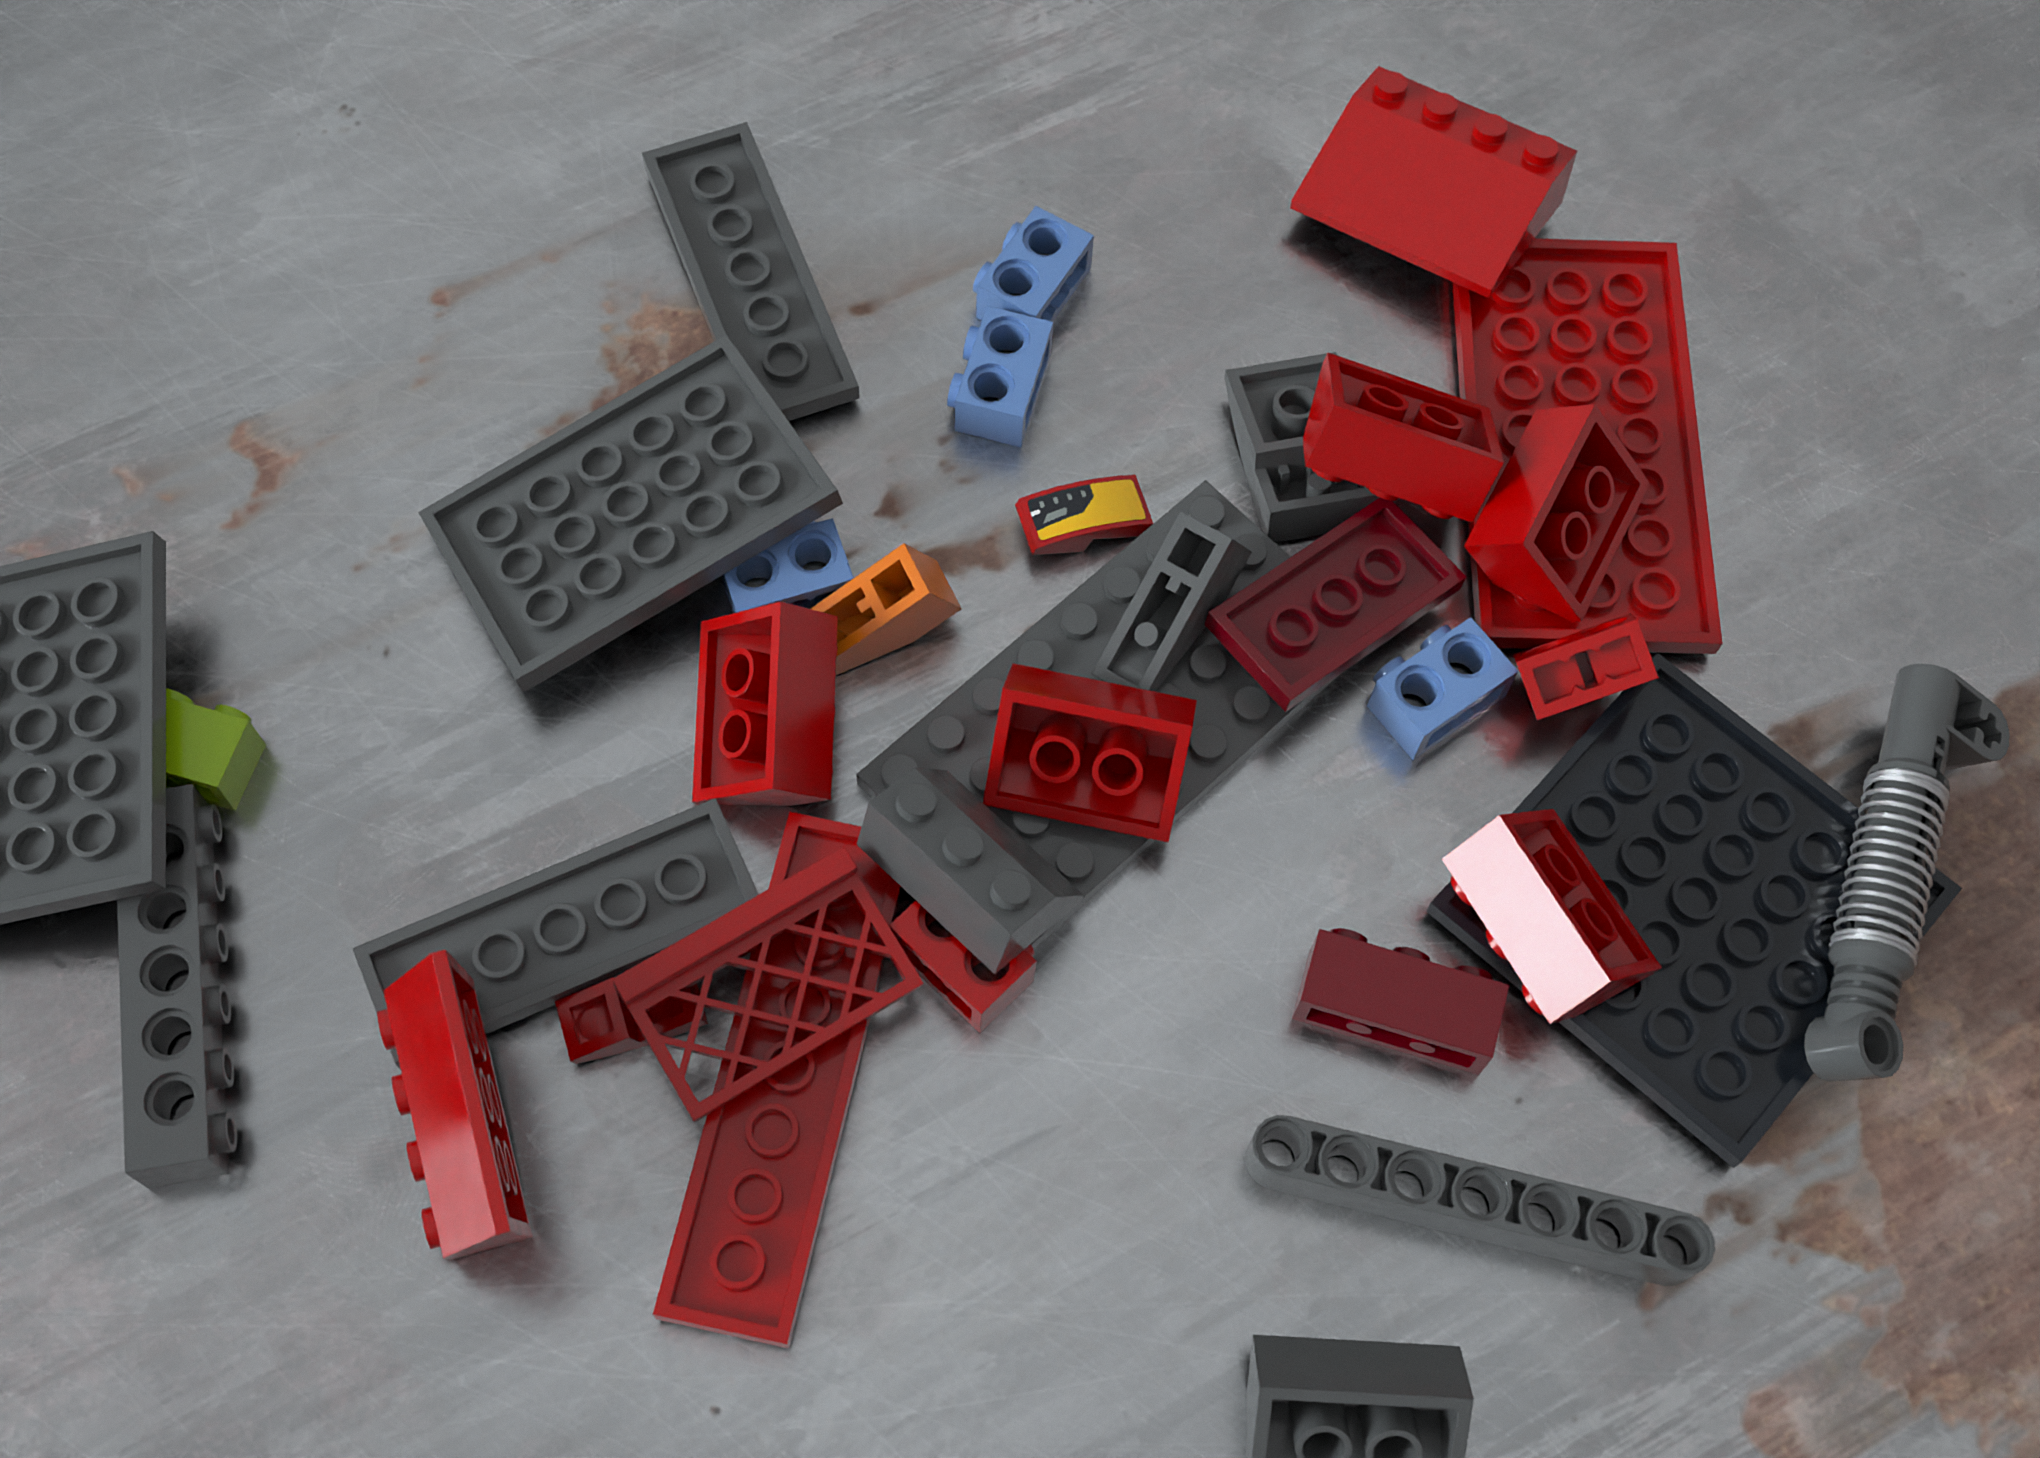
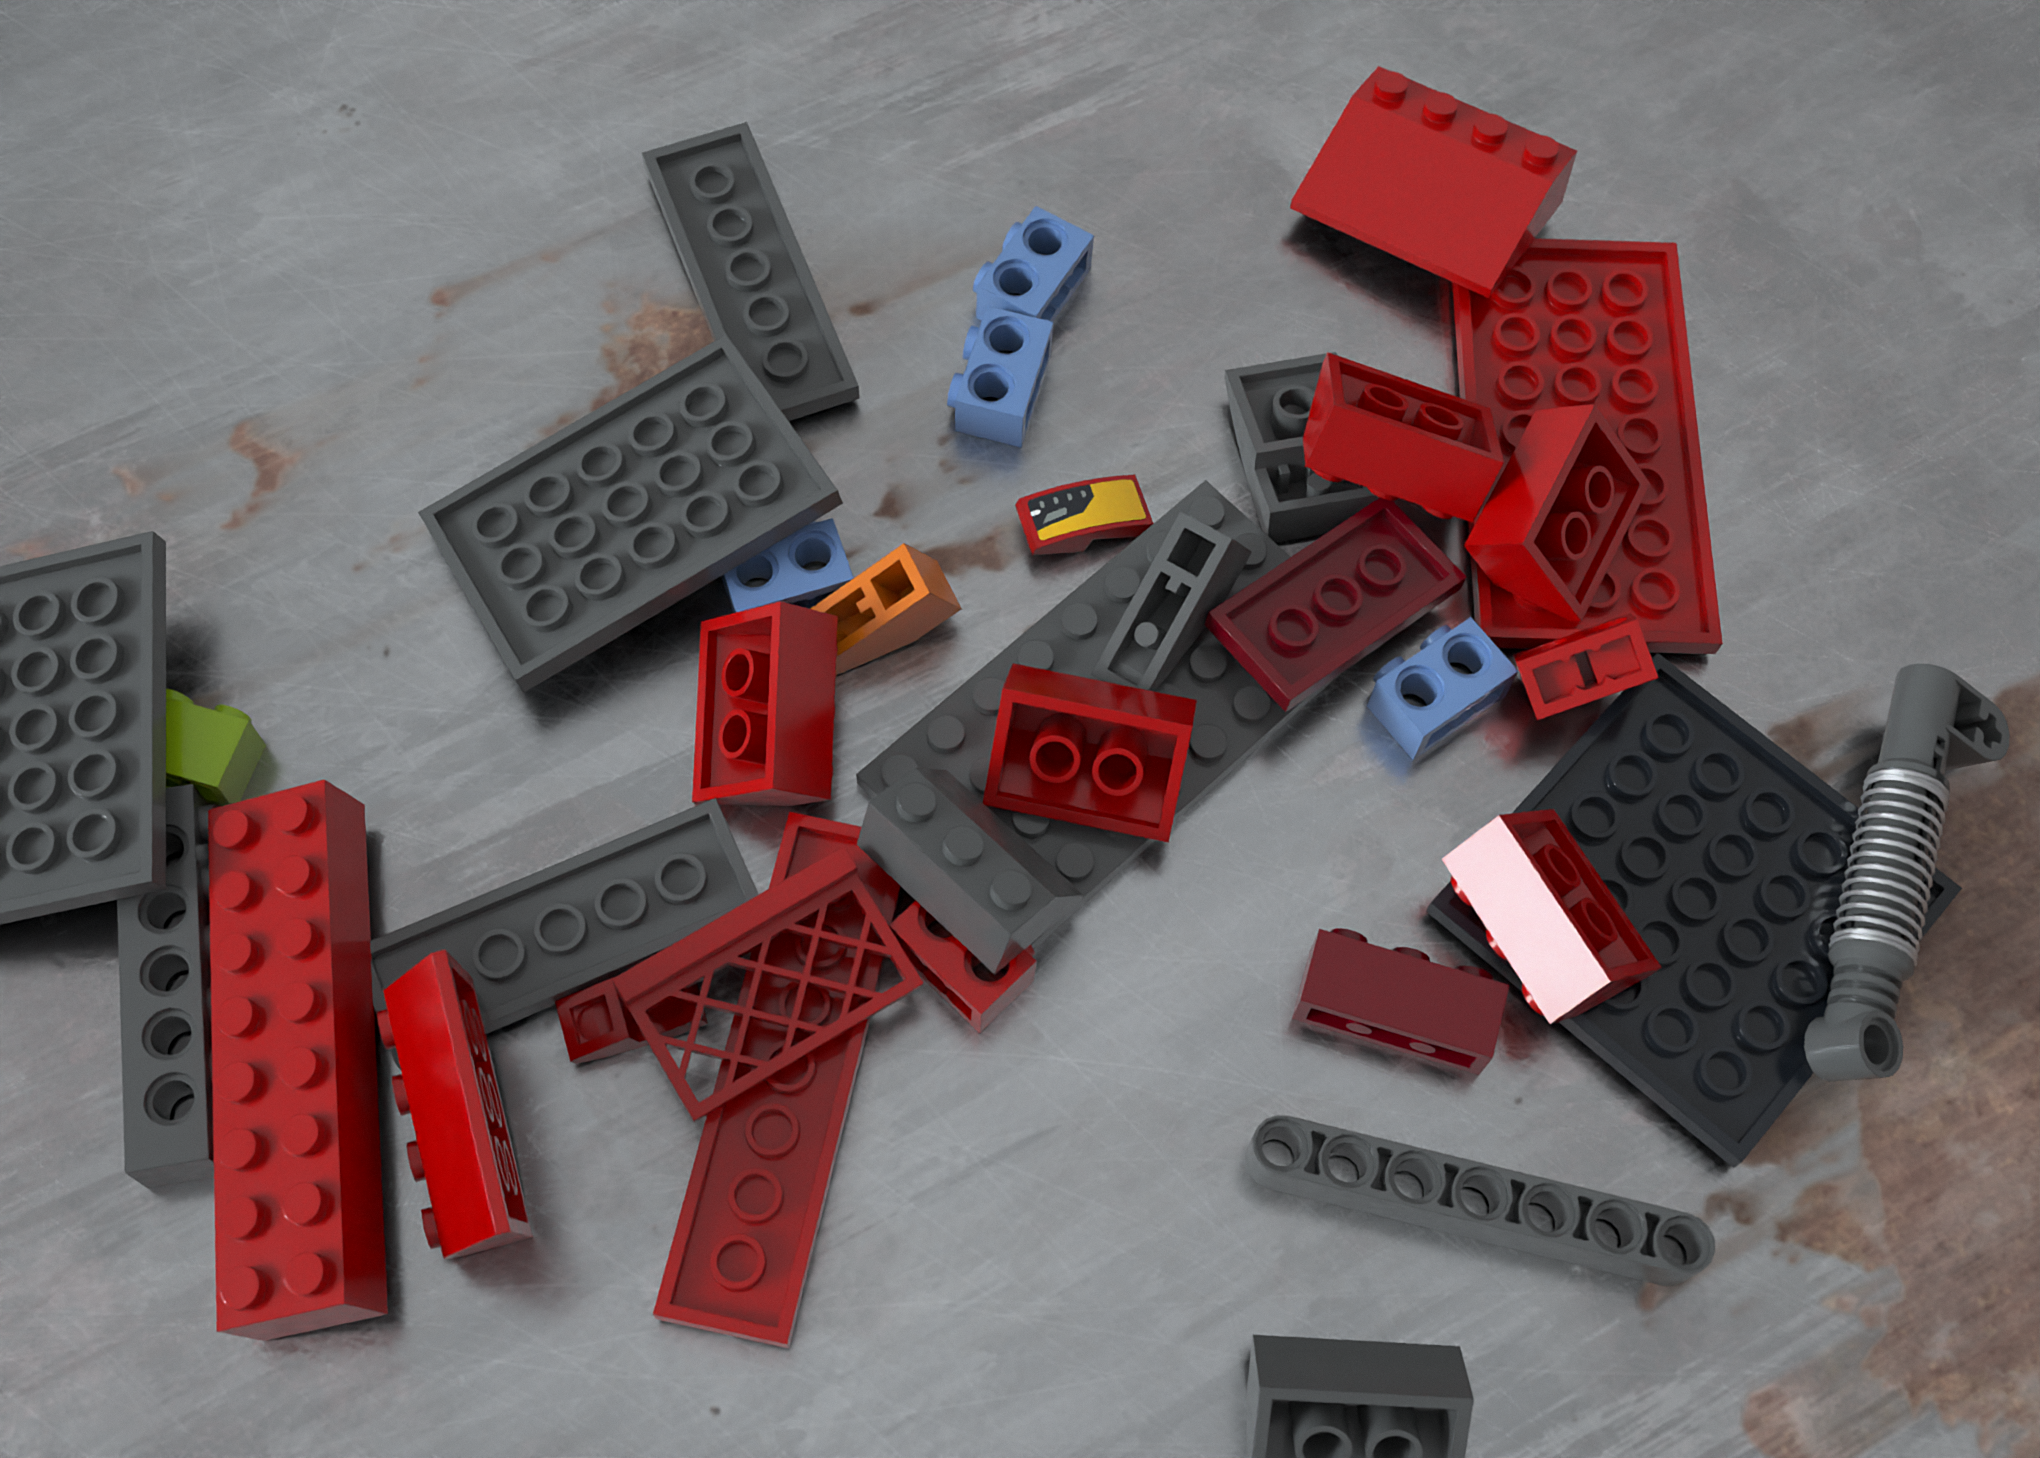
none -> red brick [208,779,388,1341]

